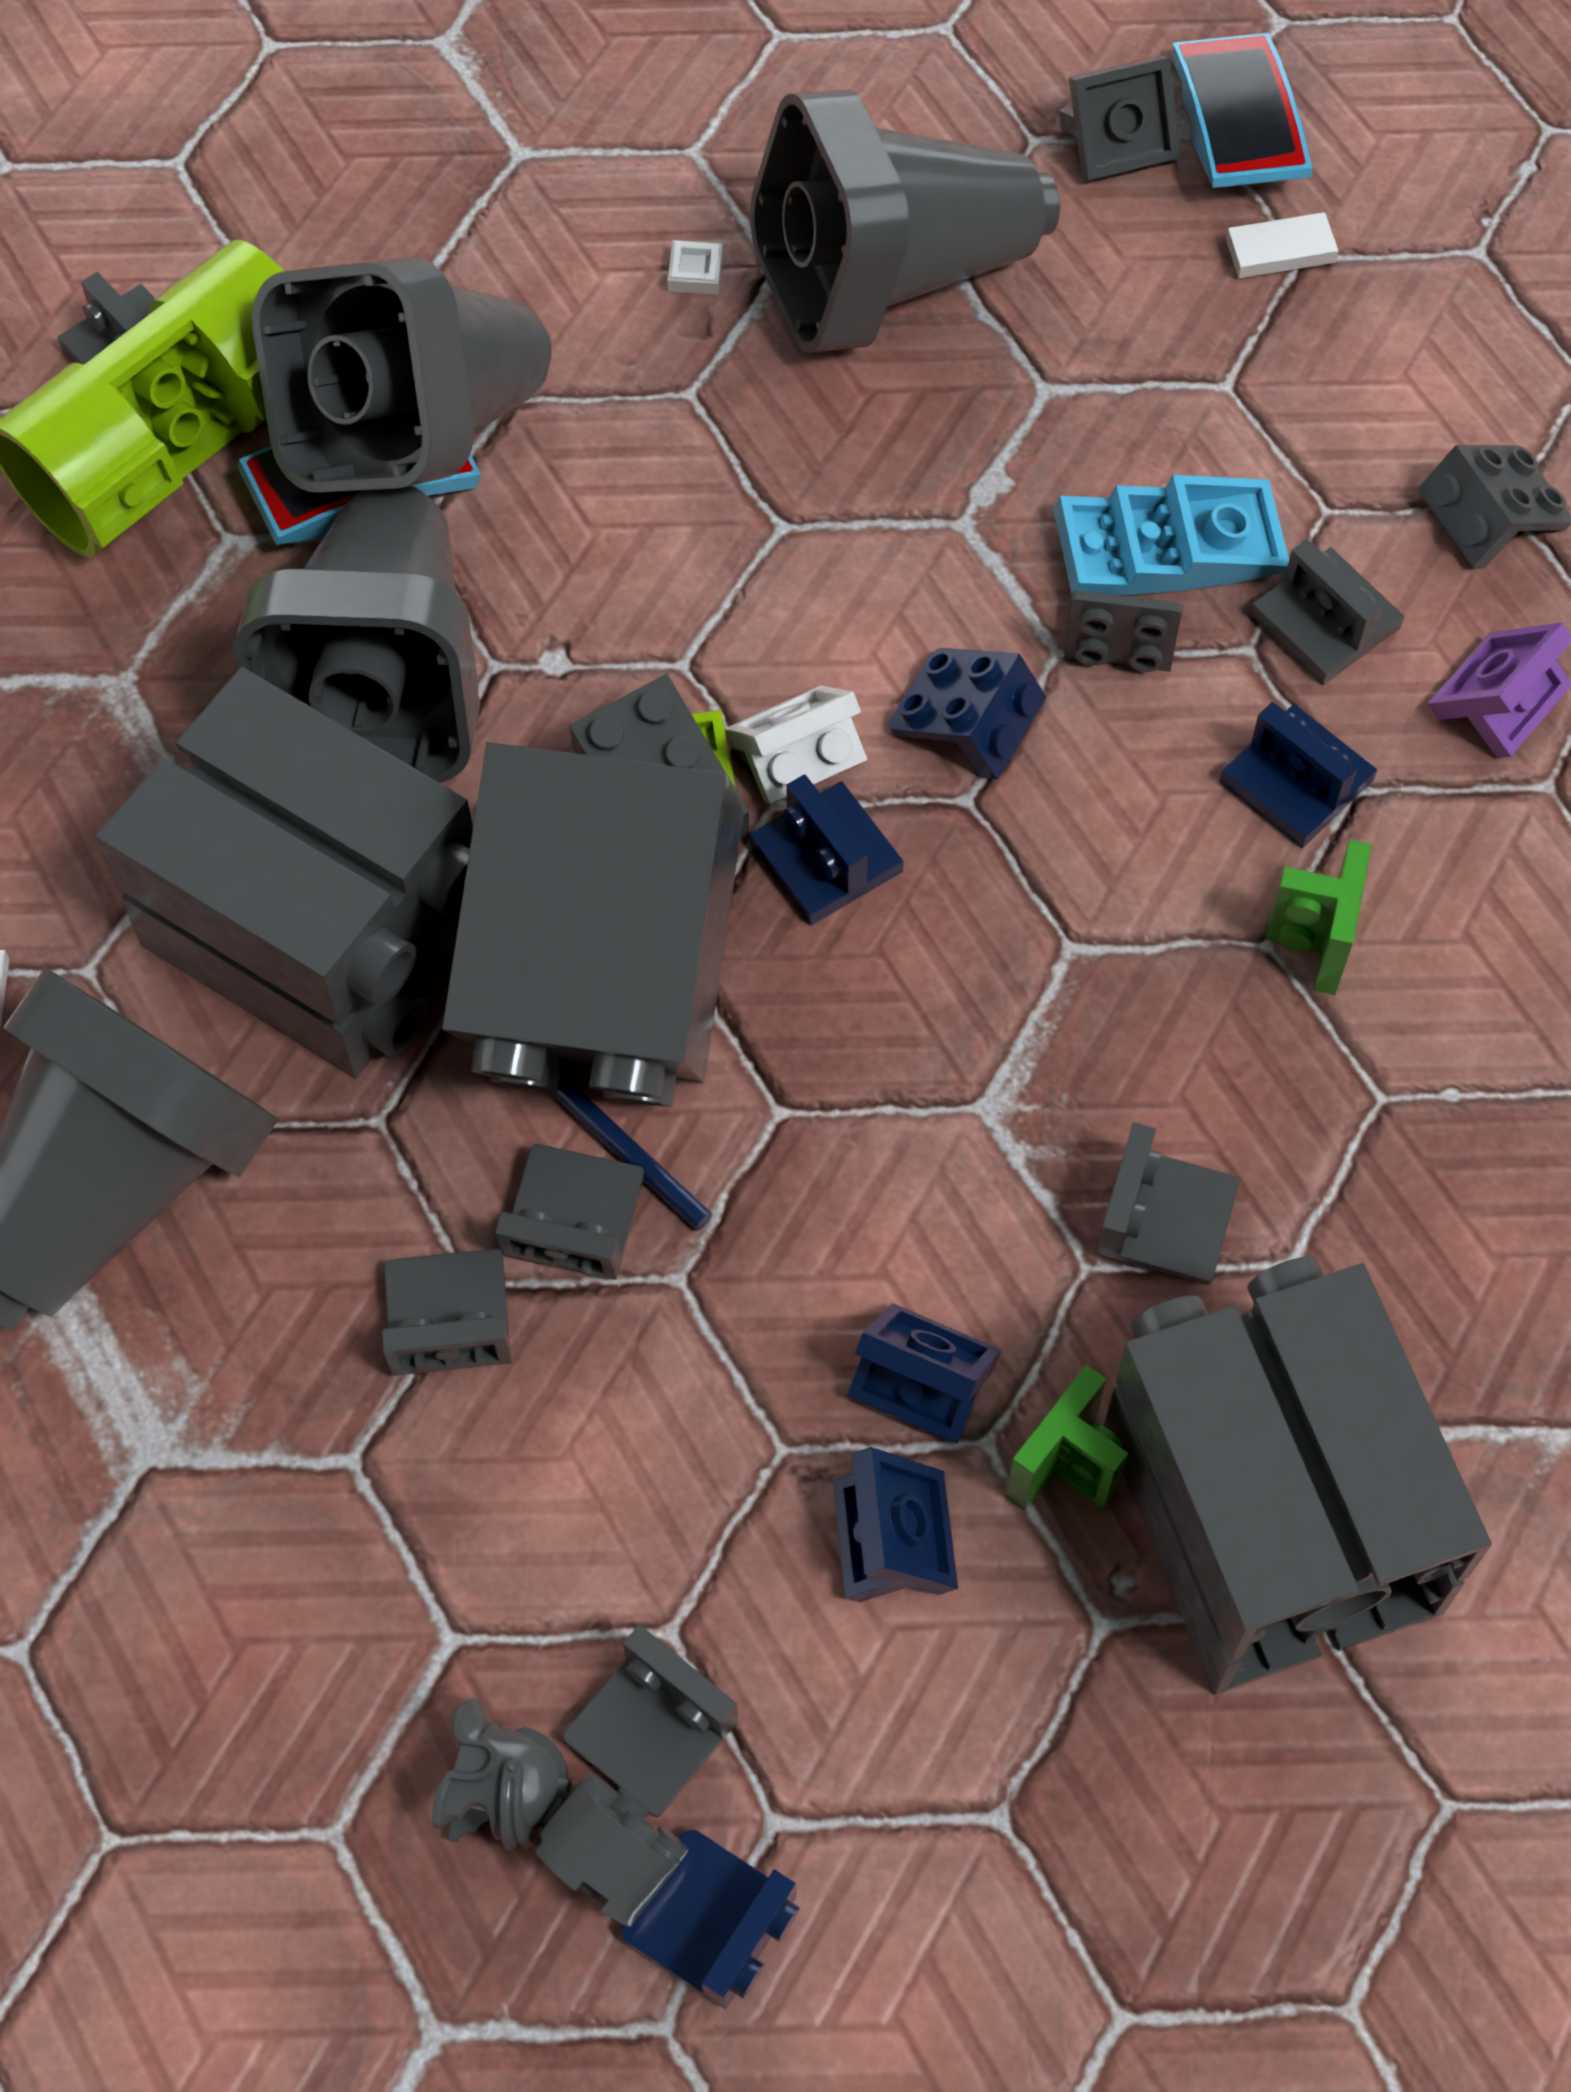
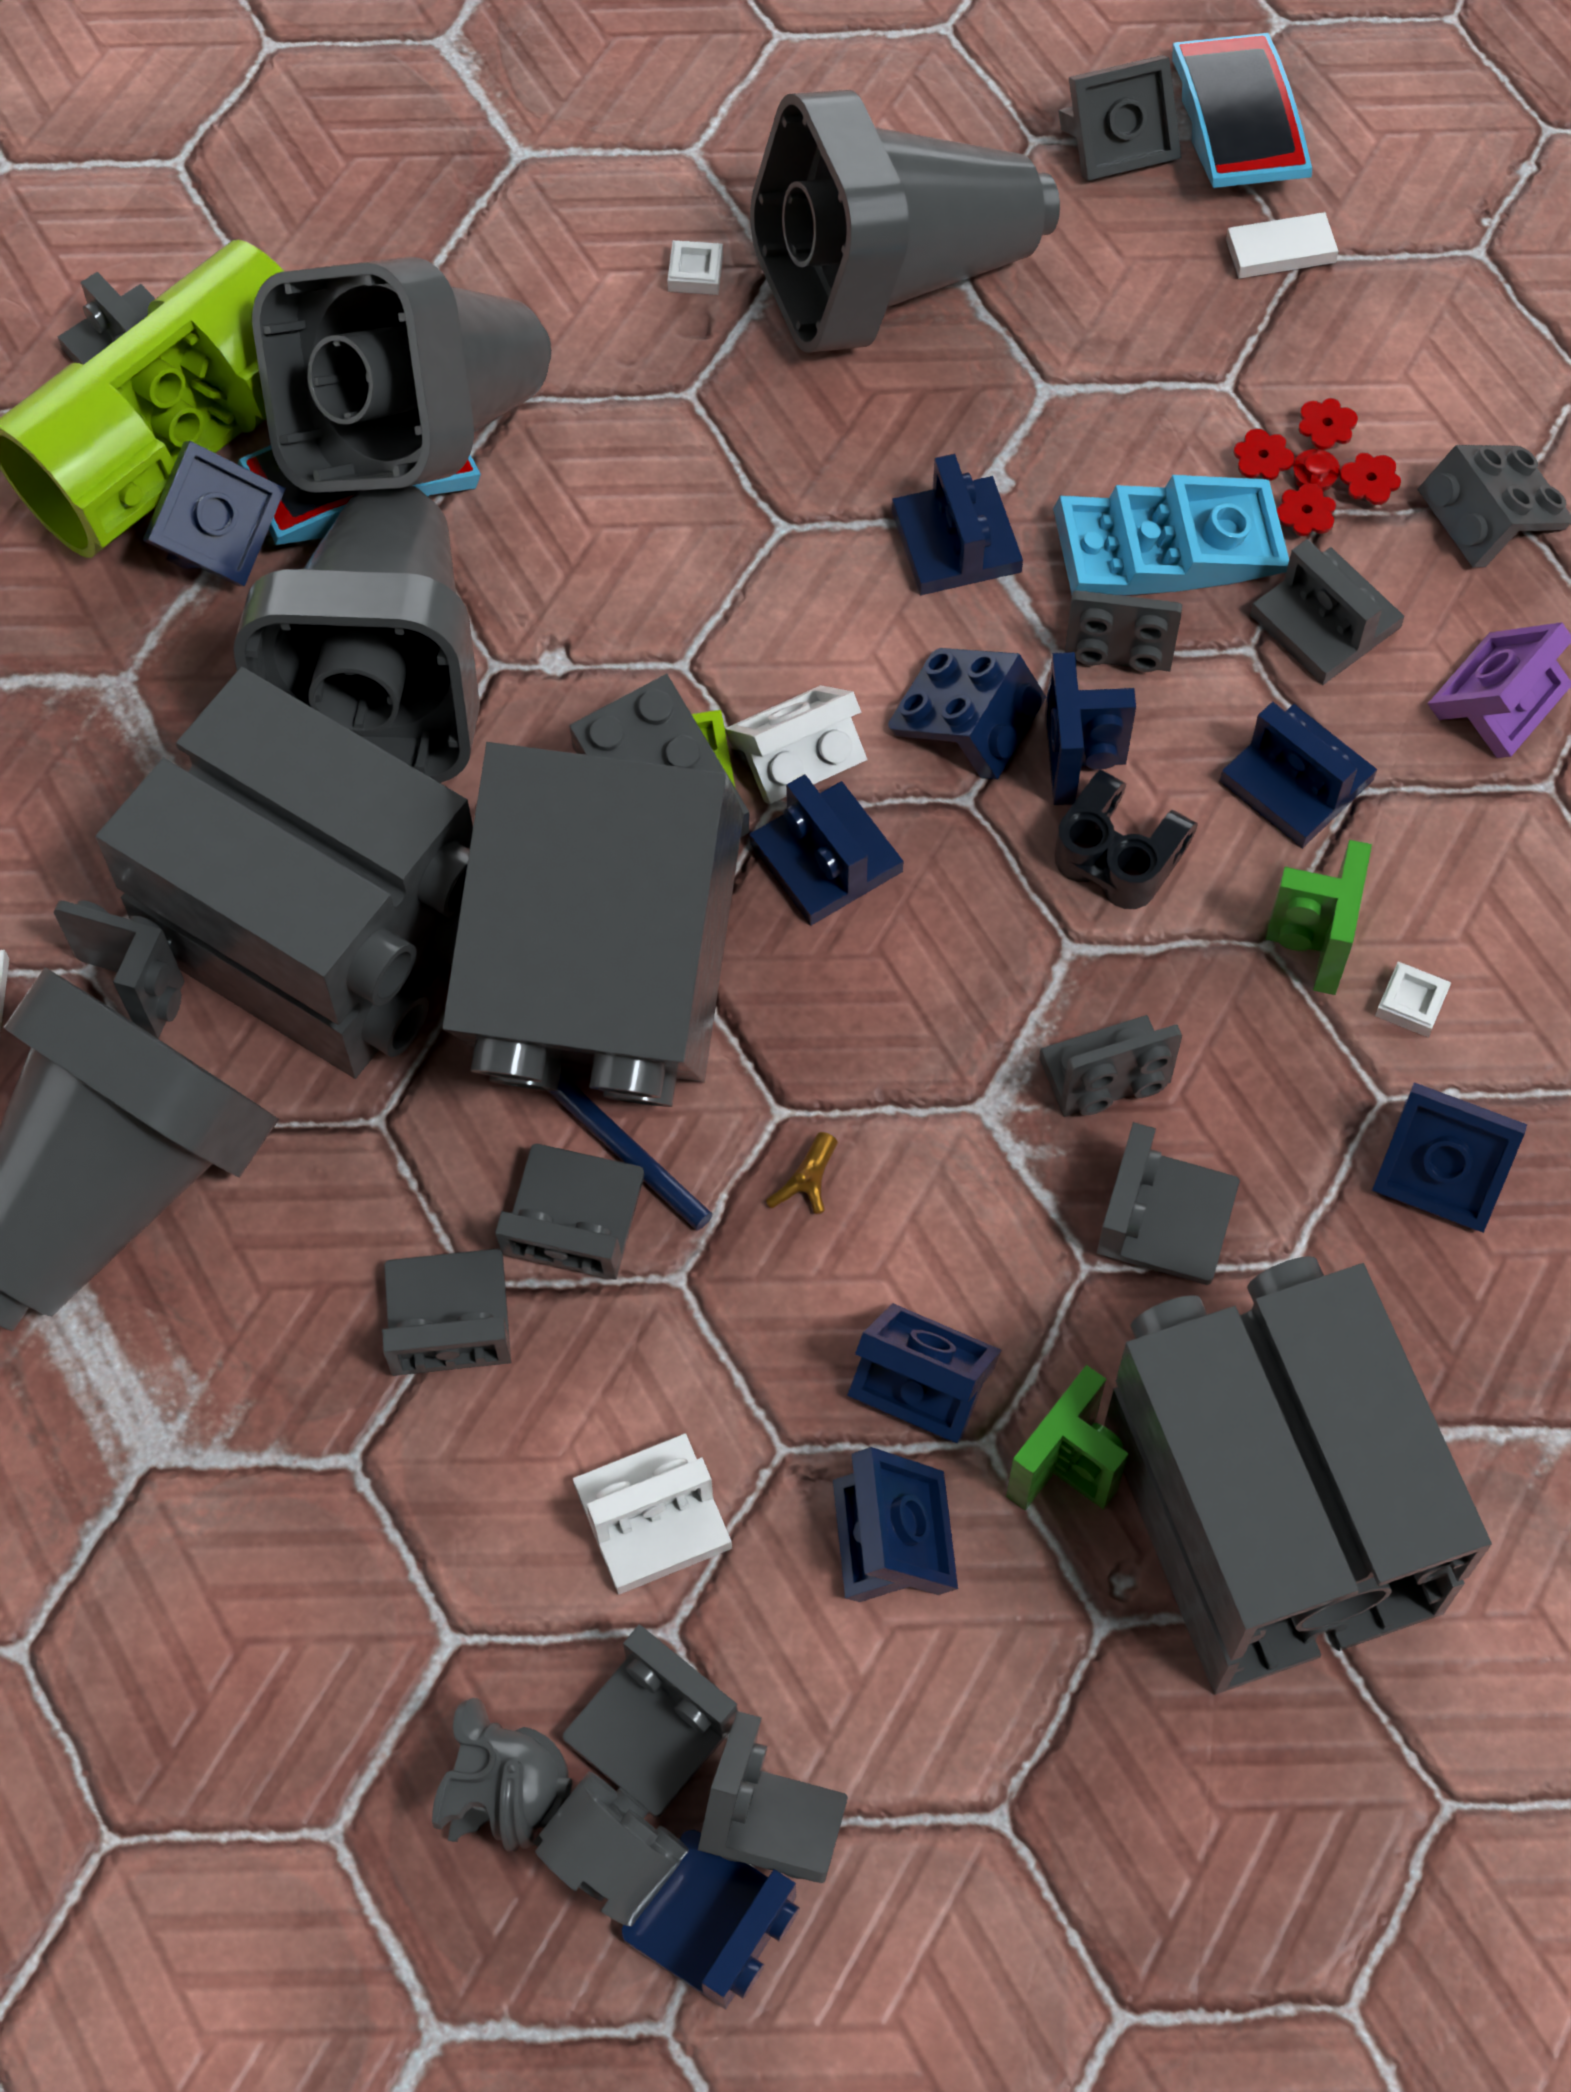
none -> dark grey bracket [54,900,185,1039]
none -> dark blue bracket [143,441,286,586]
none -> white bracket [573,1433,732,1595]
none -> dark grey bracket [698,1711,848,1883]
none -> pearl gold bar [766,1132,838,1214]
none -> dark blue bracket [892,454,1023,596]
none -> dark grey bracket [1039,1015,1182,1117]
none -> dark blue bracket [1045,652,1136,805]
none -> black piece [1055,770,1198,909]
none -> red plant [1233,398,1401,537]
none -> dark blue bracket [1372,1082,1527,1233]
none -> white tile [1375,962,1451,1037]

